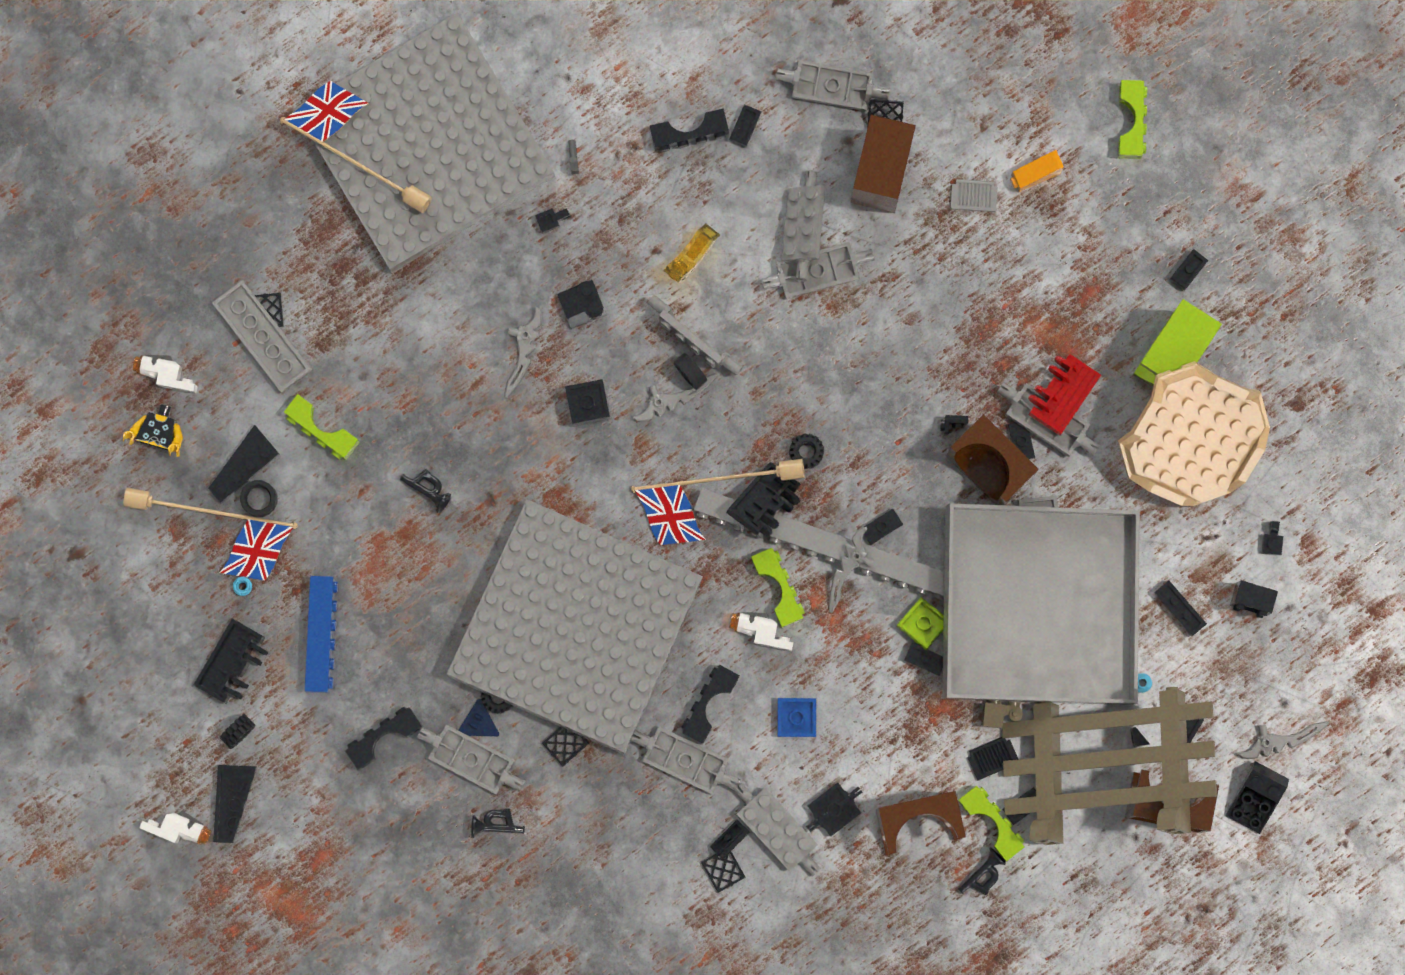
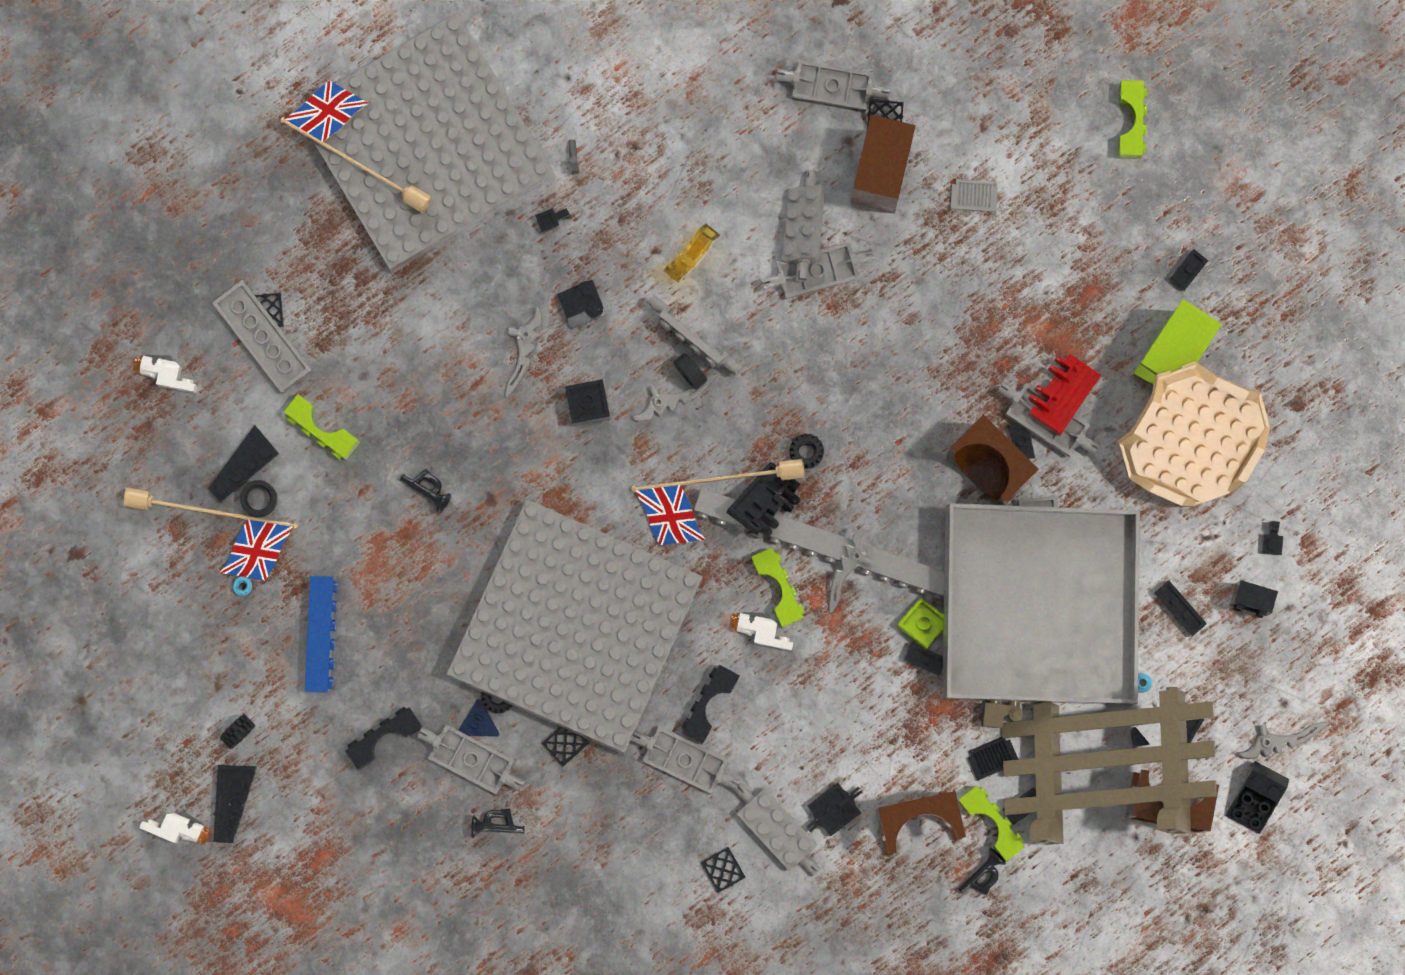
torso [122,404,183,457] -> none
black hinge [193,618,268,704] -> none
black arch [650,108,729,153] -> none
black plate [710,820,750,860] -> none
black plate [729,104,762,147] -> none
blue plate [778,698,816,737] -> none
black plate [864,509,903,545] -> none
black bracket [940,415,968,436] -> none
light orange slope [1010,150,1064,192] -> none

